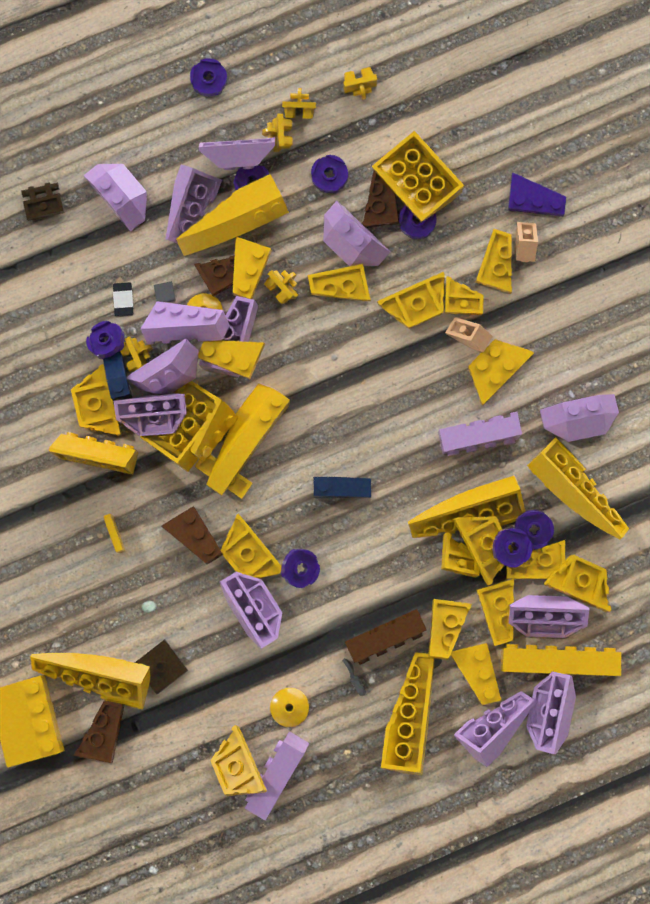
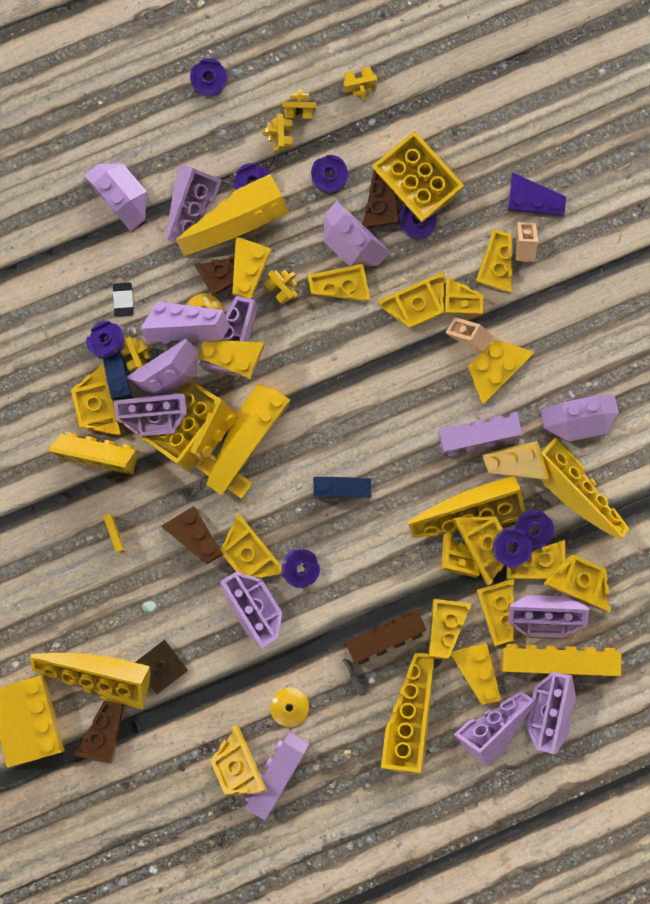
dark brown plate [21,182,65,221] -> none
dark grey tile [154,281,176,303] -> none
lavender wedge [199,138,275,170] -> none
none -> yellow wing [482,441,549,480]

